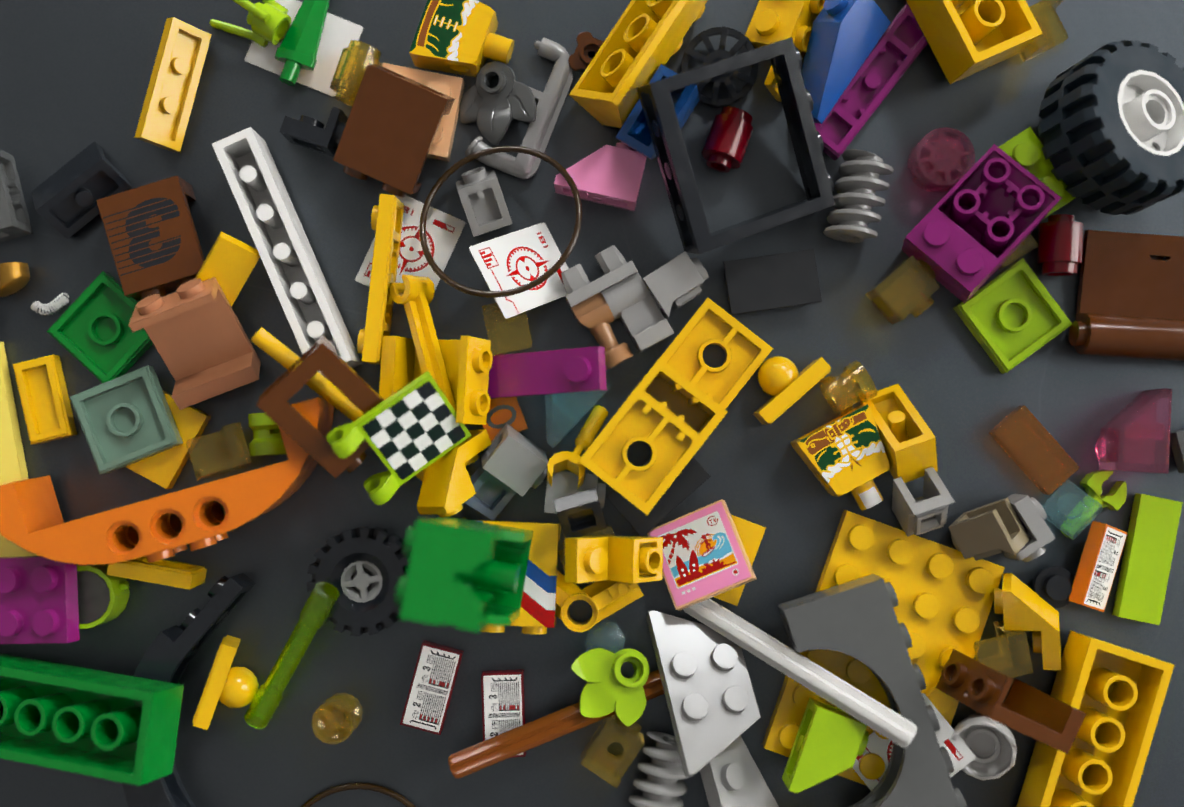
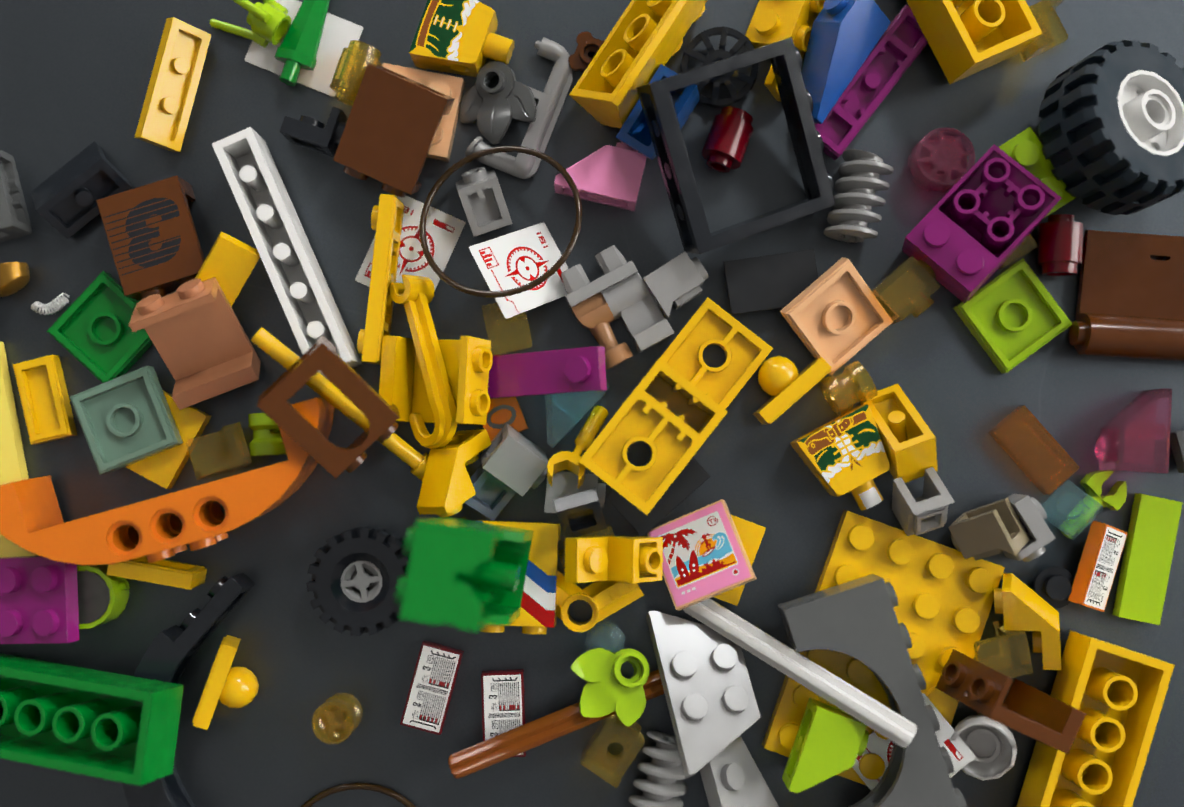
clear neon green piece [244,582,340,729] -> none
flag [327,371,472,505] -> none
none -> light nougat tile [780,257,893,375]

